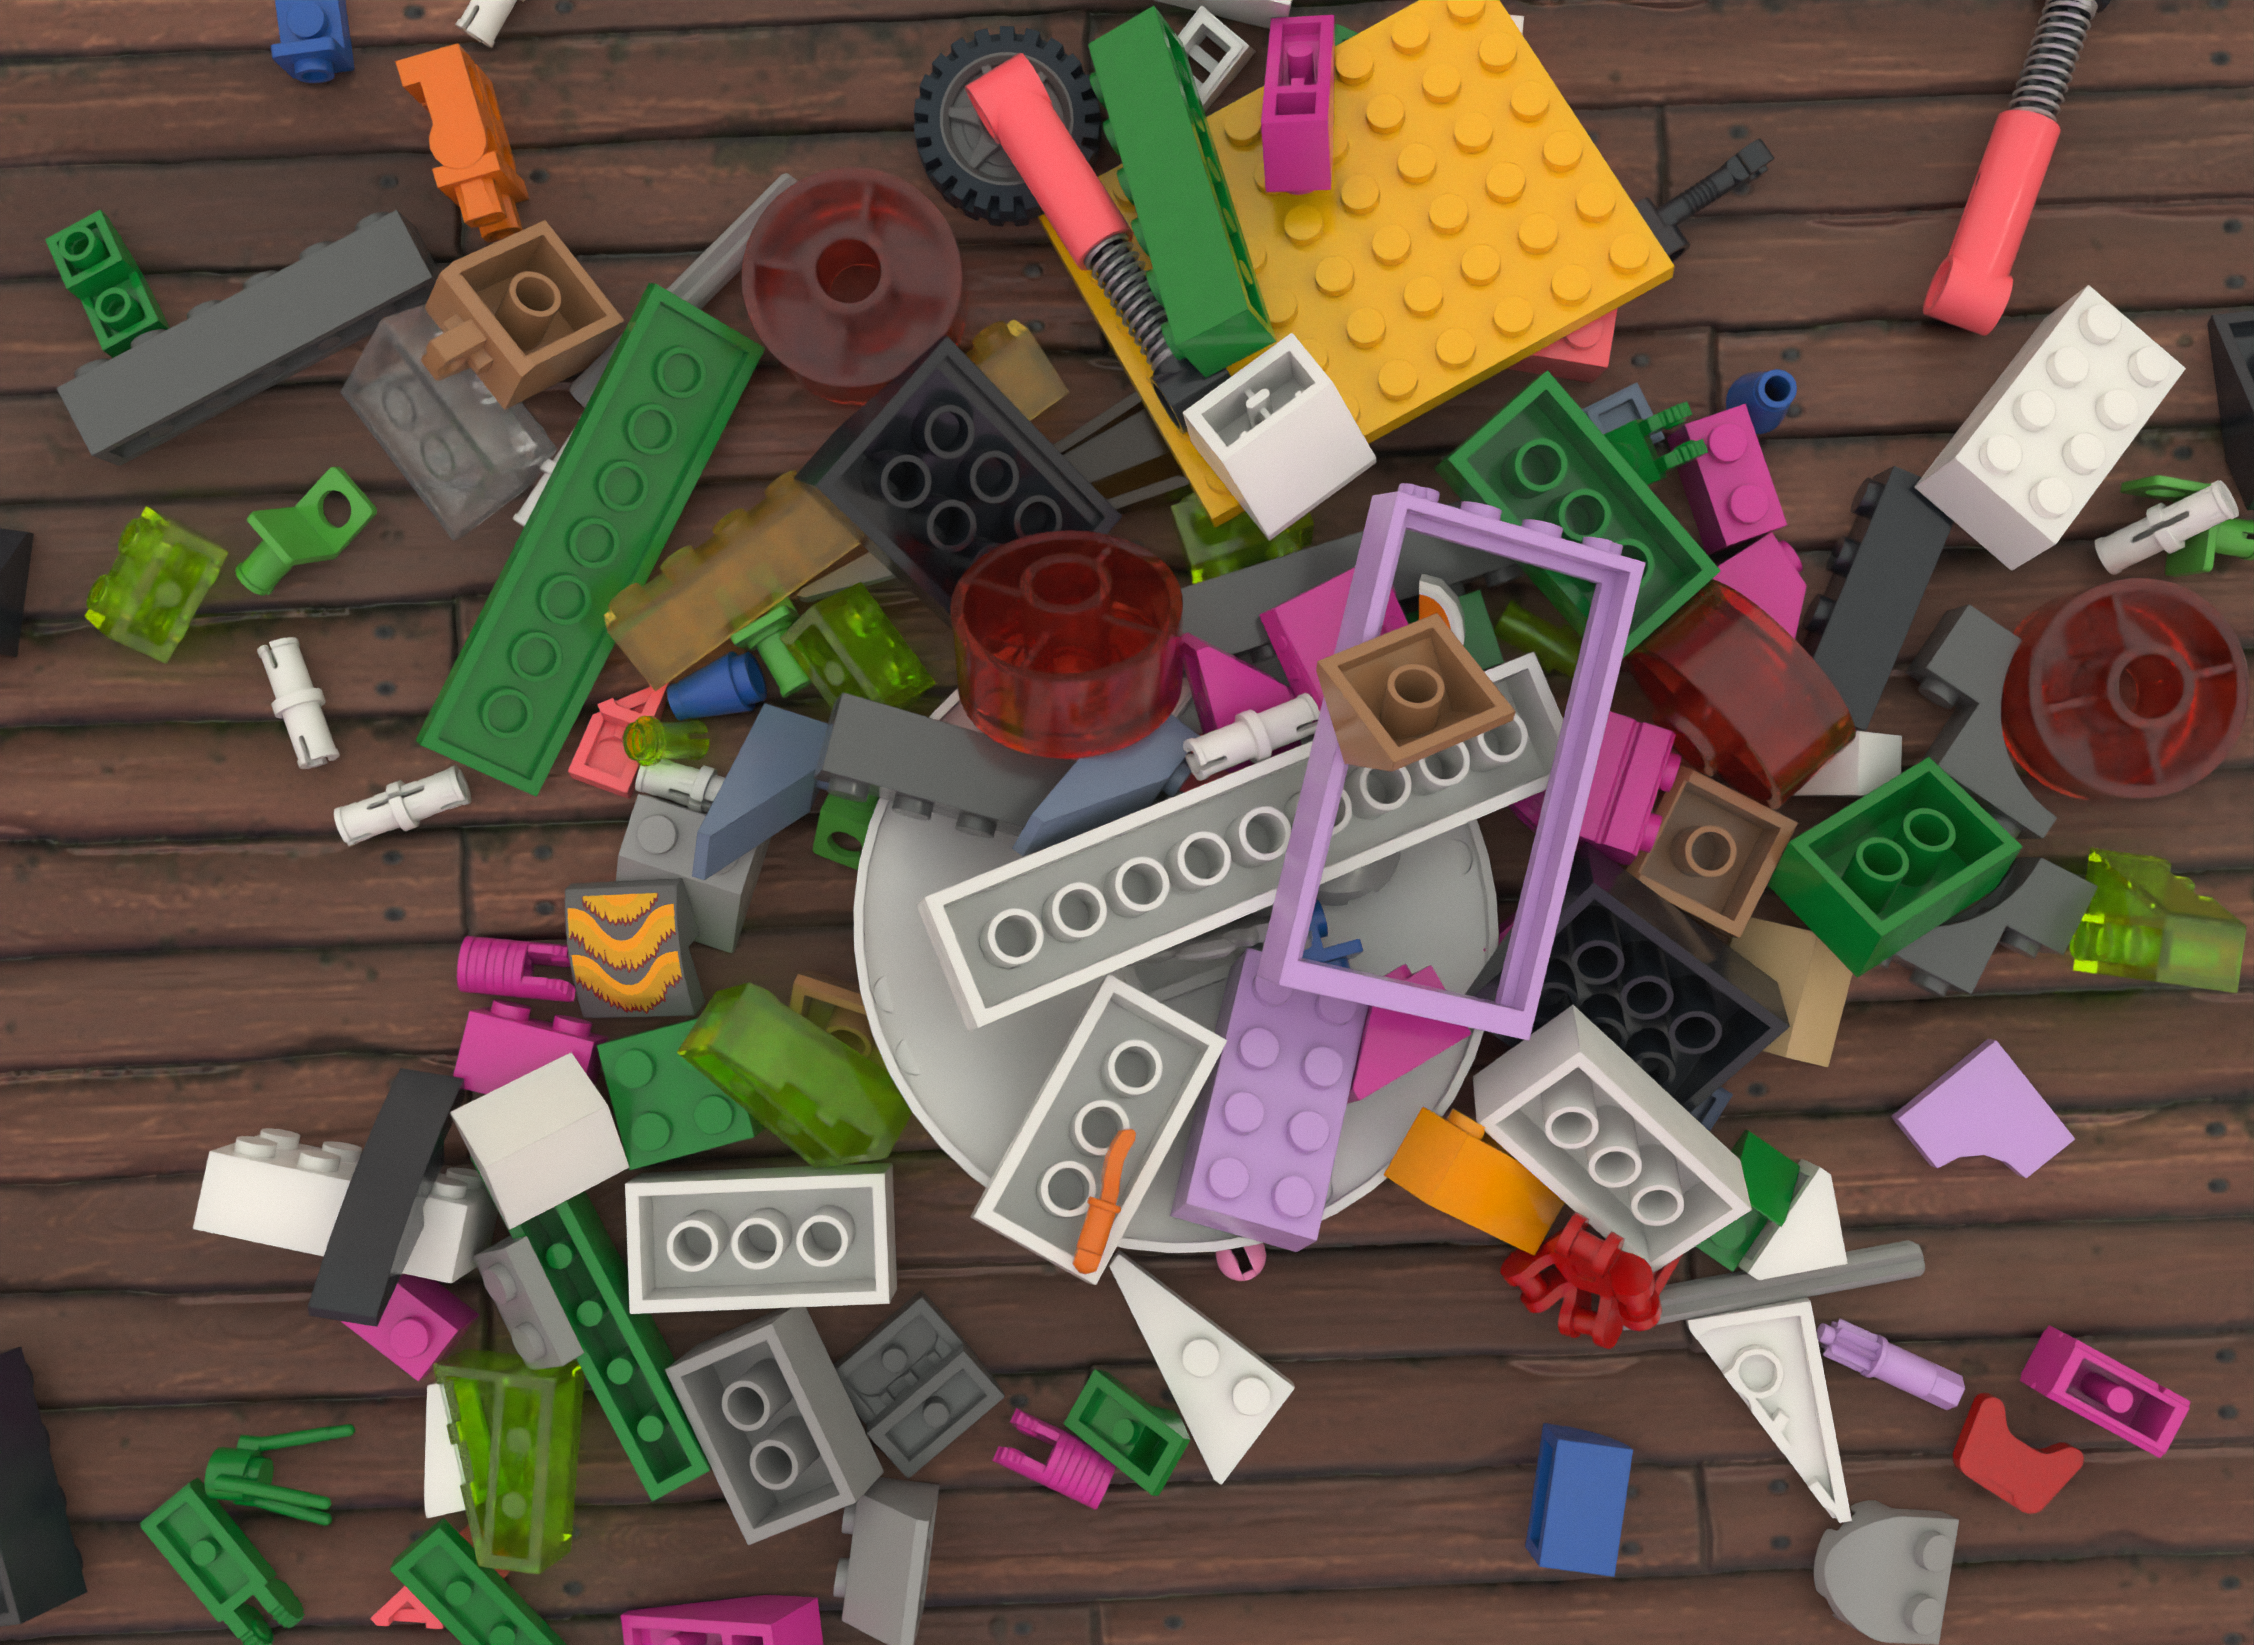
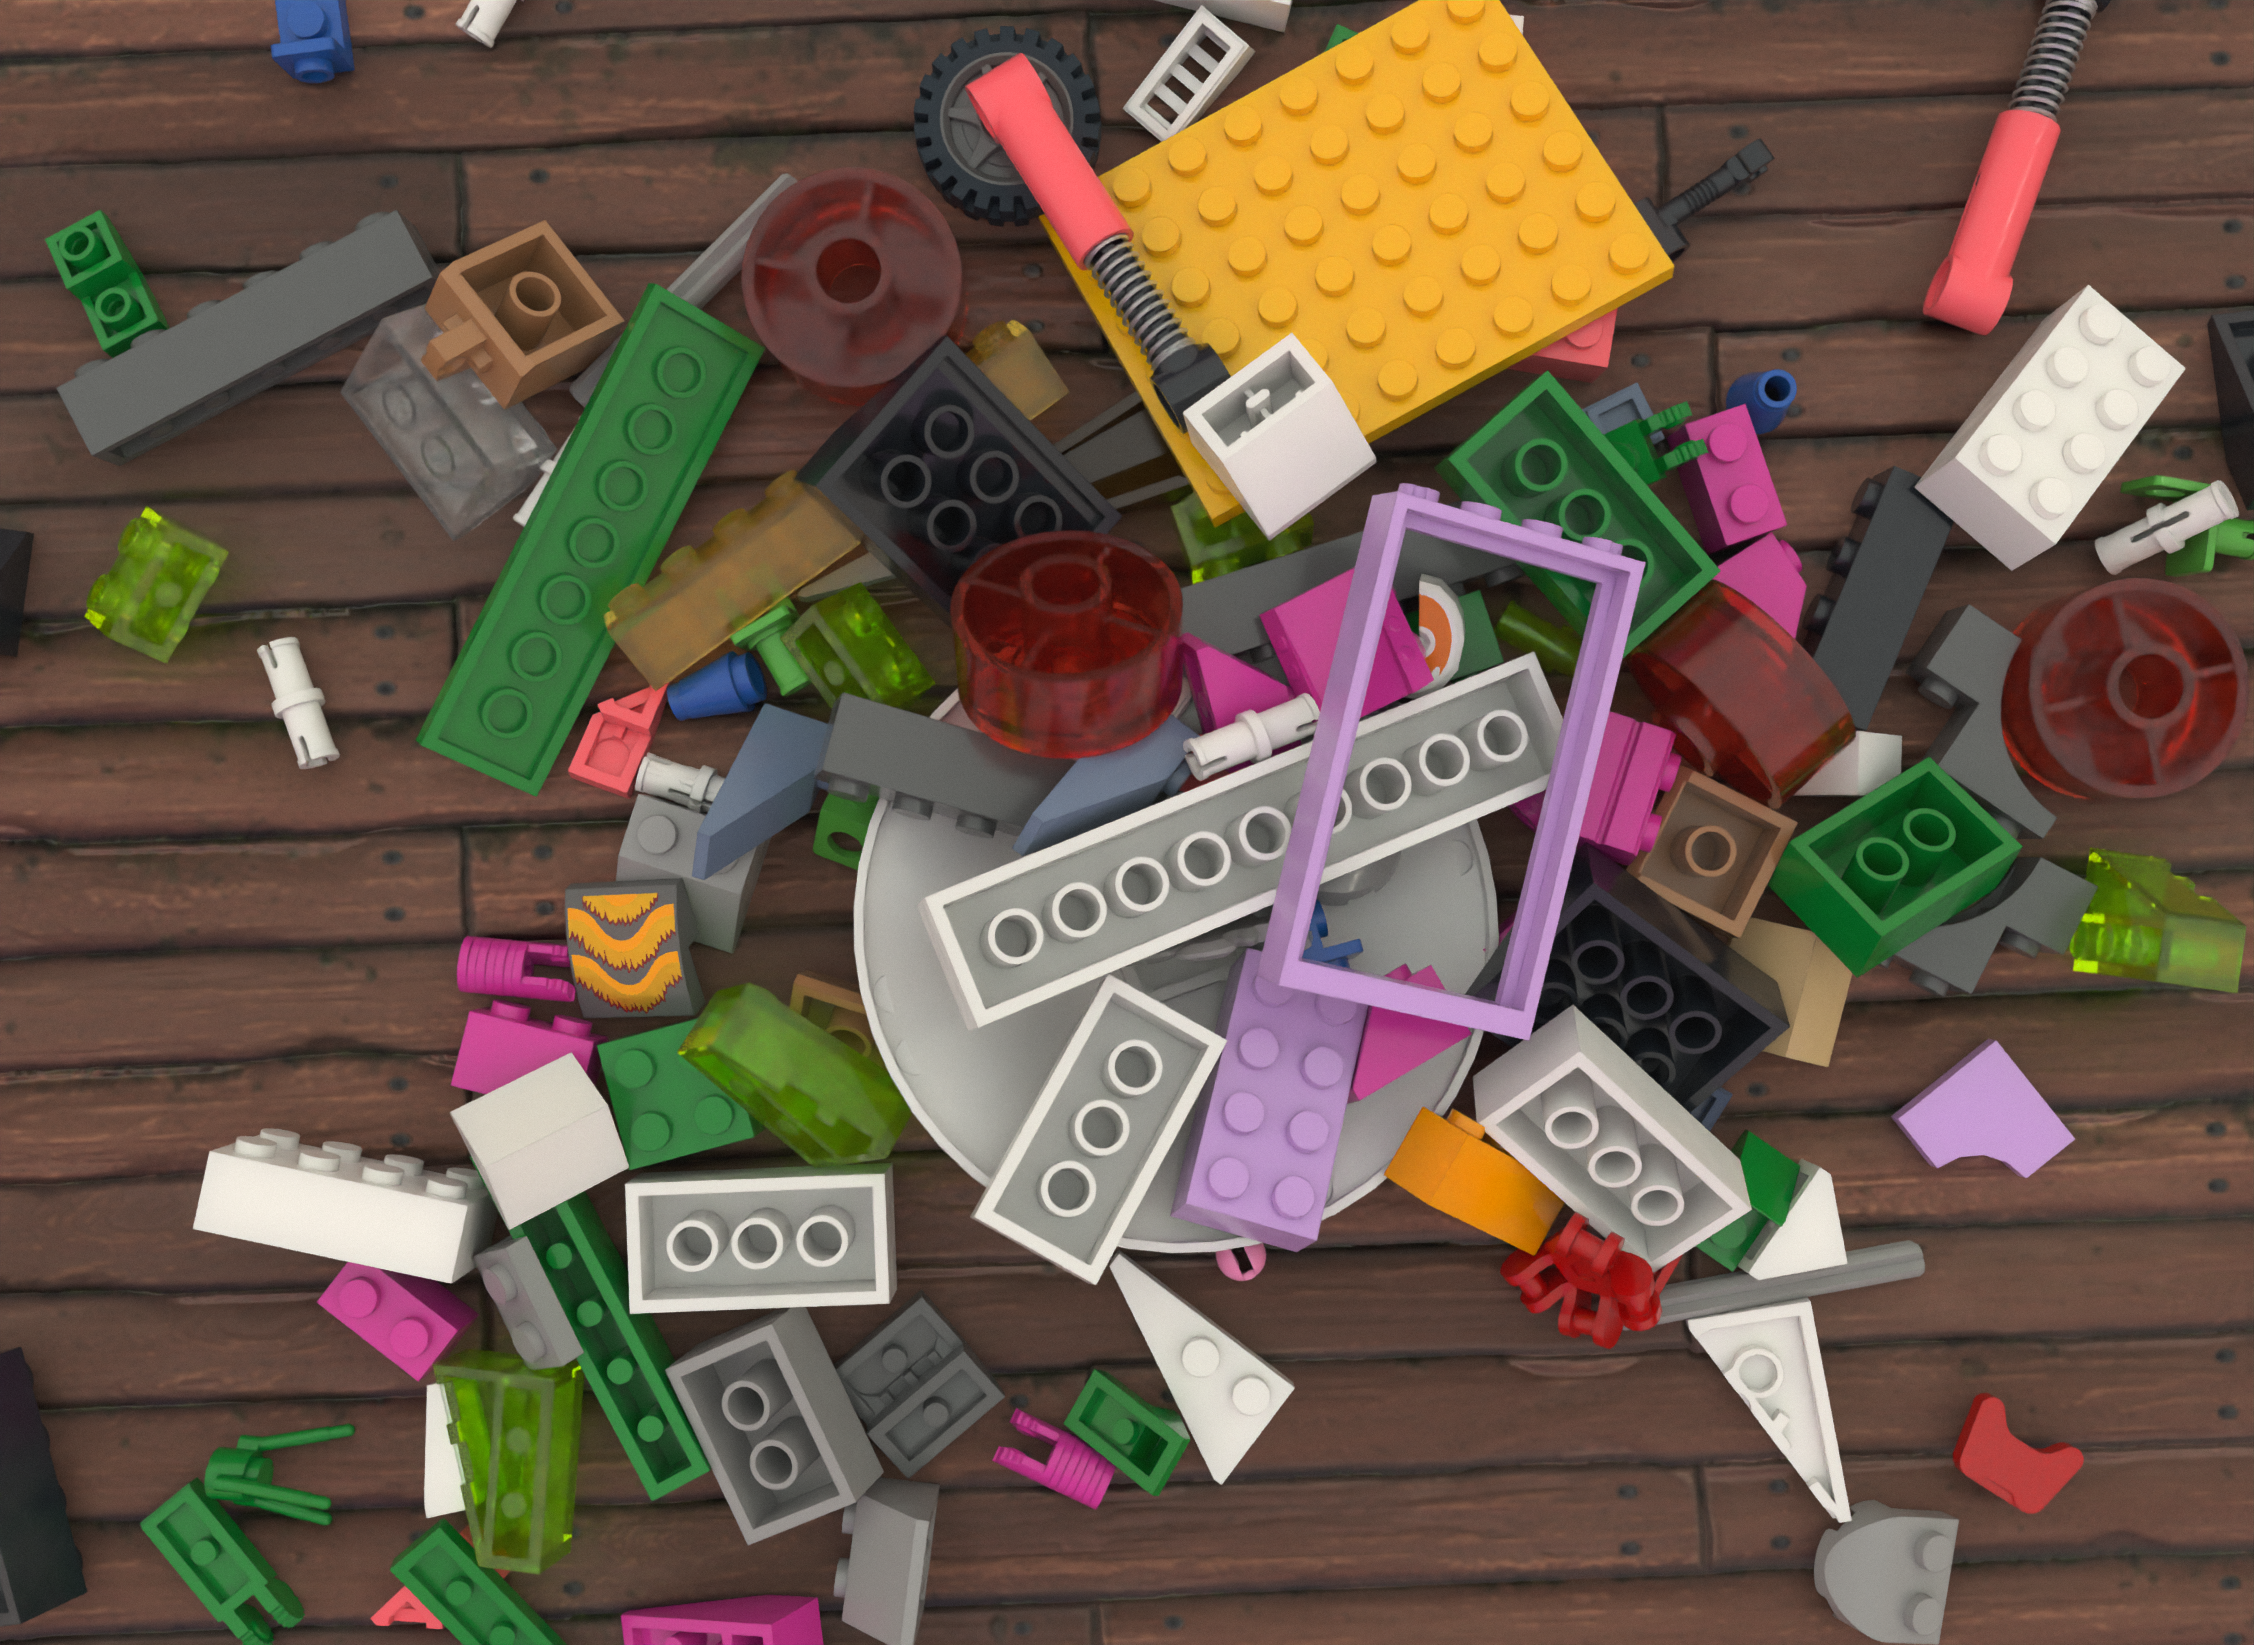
bright green bracket [235,467,377,596] -> none
black slope [308,1068,465,1327] -> none
white pin [334,765,471,847] -> none
orange hips [395,43,529,243] -> none
clear neon green pin [623,716,709,766] -> none
orange piece [1072,1128,1136,1275] -> none
green brick [1088,6,1276,378] -> none
dark pink slope [1261,15,1335,195] -> none
medium nougat slope [1316,613,1516,772] -> none
blue brick [1525,1423,1633,1577] -> none
lavender piece [1816,1319,1965,1410] -> none
dark pink brick [2020,1325,2191,1458] -> none

